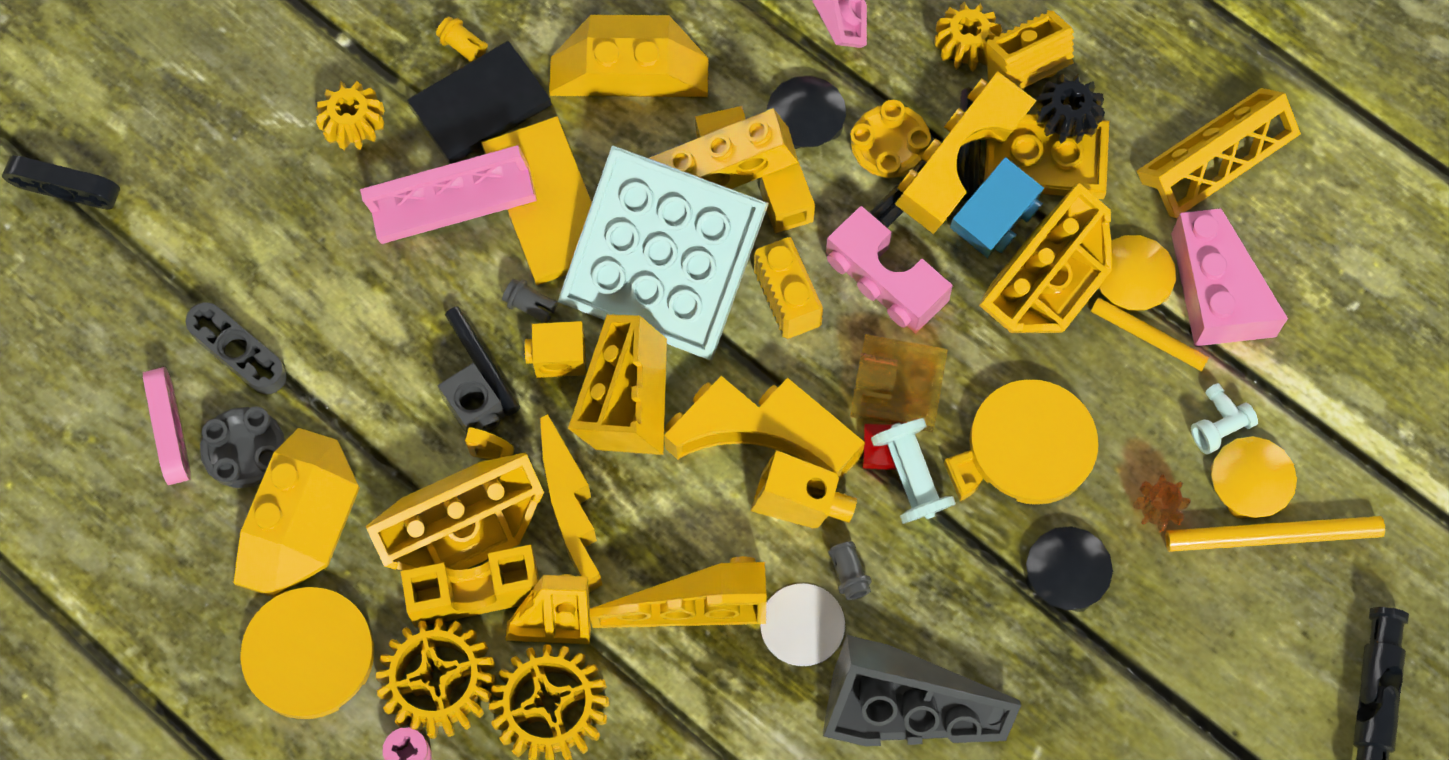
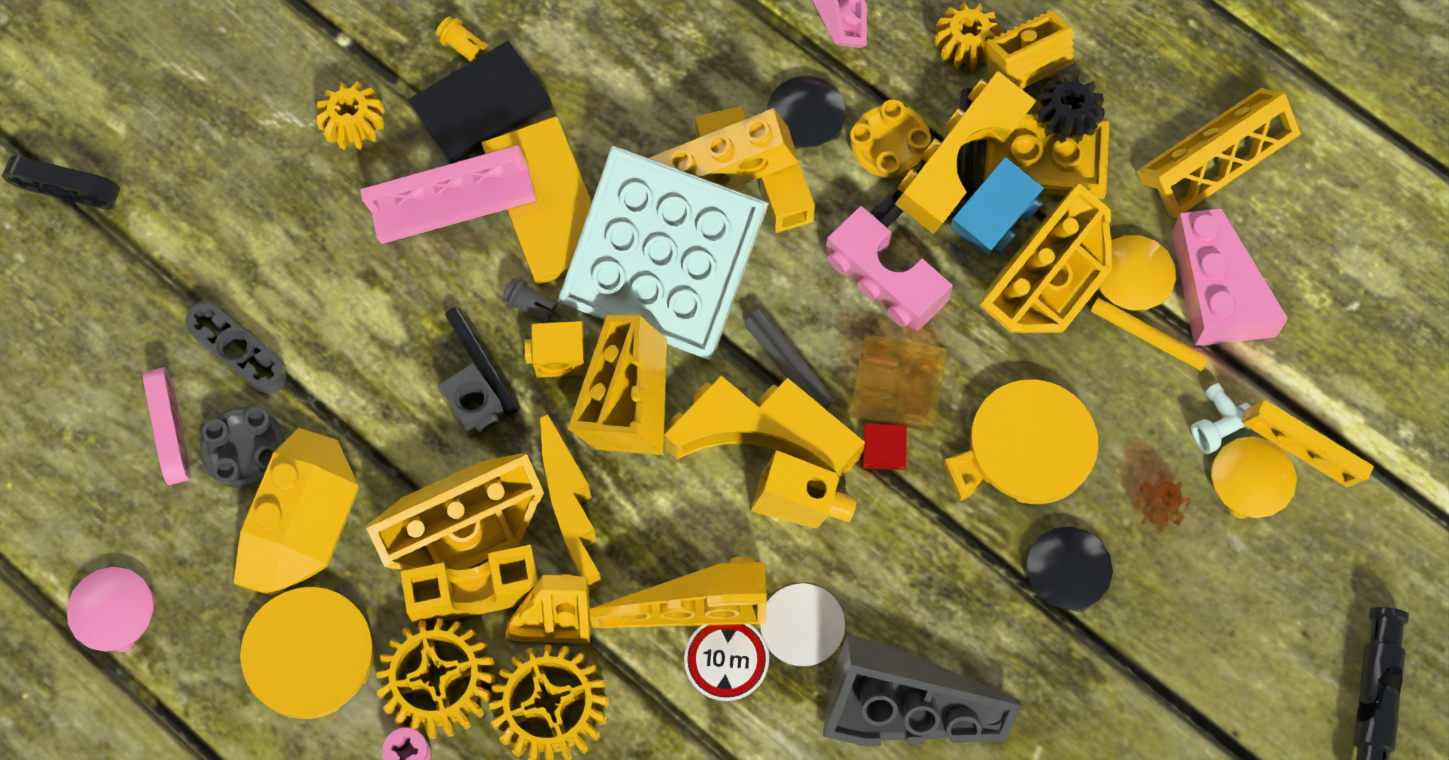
yellow tile [465,427,515,460] -> none
yellow wedge [549,15,709,97] -> none
yellow brick [754,237,823,339] -> none
dark grey pin [828,541,872,600] -> none
light aqua hose [871,418,956,524] -> none
yellow piece [1165,516,1385,552] -> none
none -> bright pink dish [67,567,156,652]
none -> sticker [684,624,769,701]
none -> dark grey axle [745,309,833,409]
none -> yellow tile [1241,399,1374,488]

